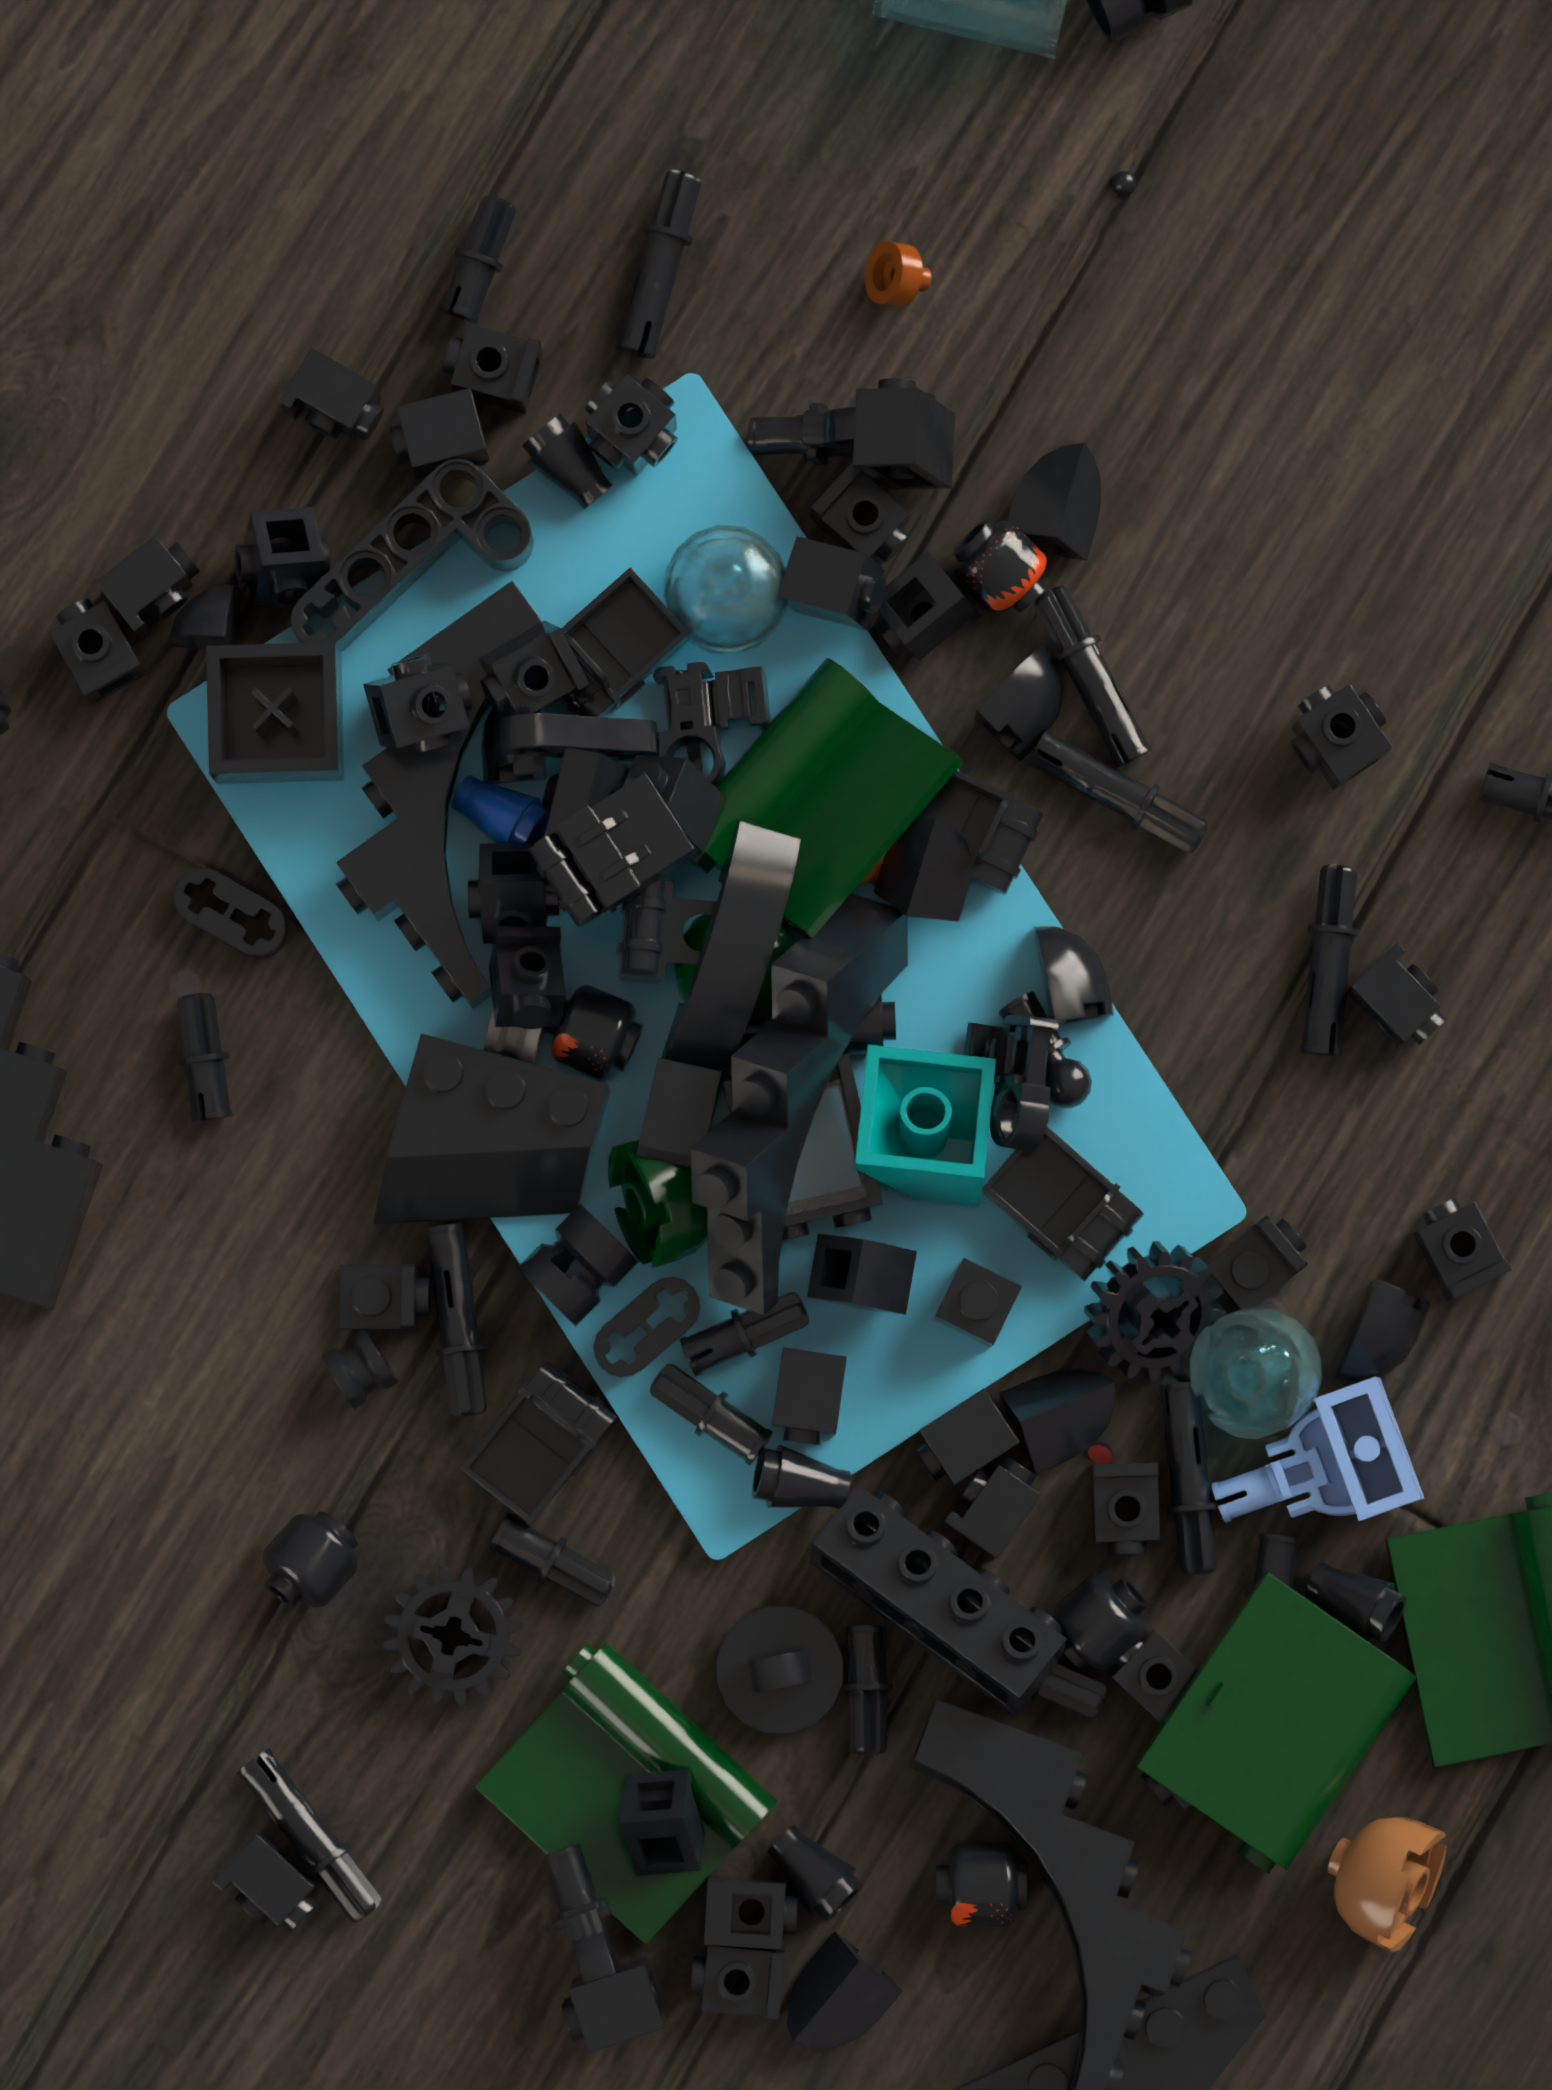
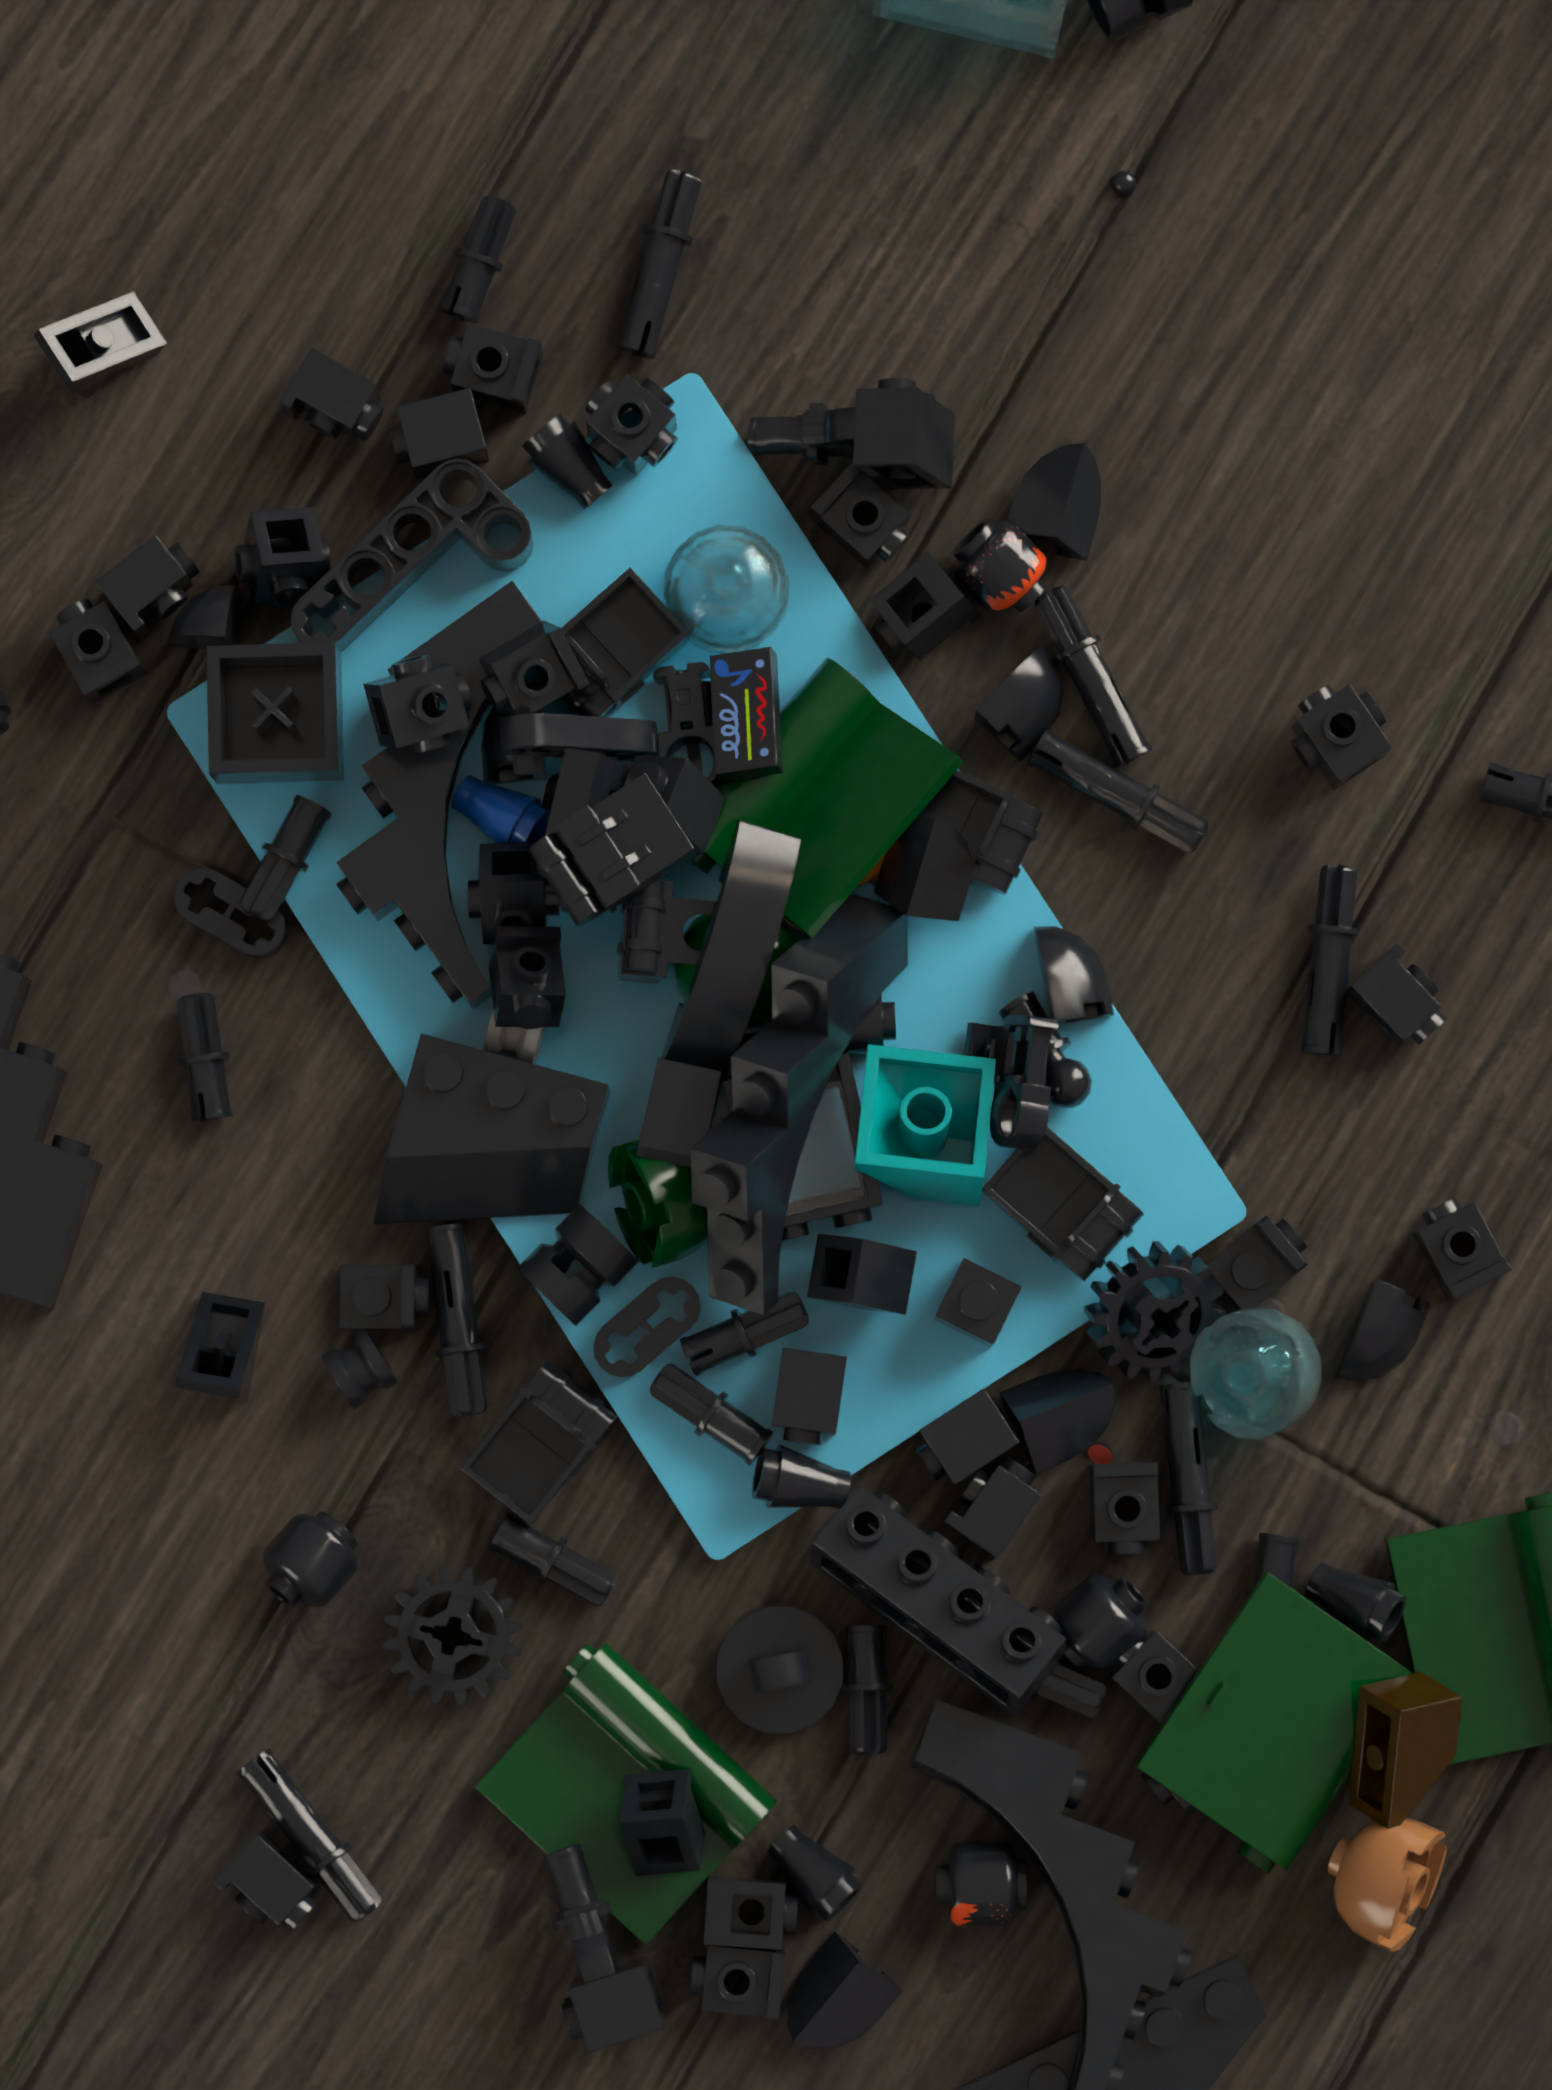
black head [543,985,643,1079] -> none
black brick [777,536,886,630] -> none
dark orange tile [865,241,931,307] -> none
light blue brick [1211,1377,1424,1523] -> none
none -> slope [33,291,167,399]
none -> black slope [175,1292,265,1401]
none -> black axle [240,795,332,921]
none -> black tile [709,647,783,782]
none -> dark brown slope [1348,1672,1462,1829]

